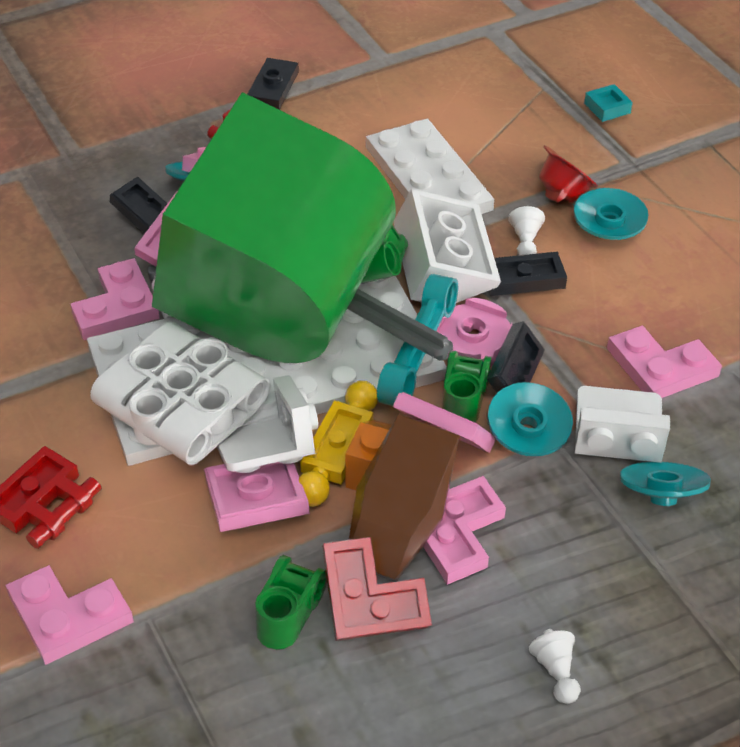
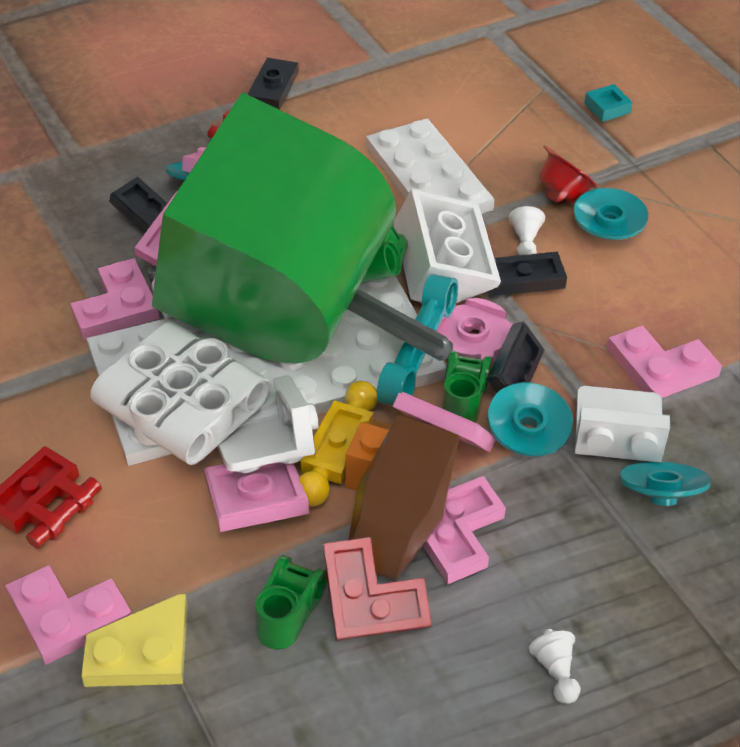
none -> light yellow wing [81,594,187,687]

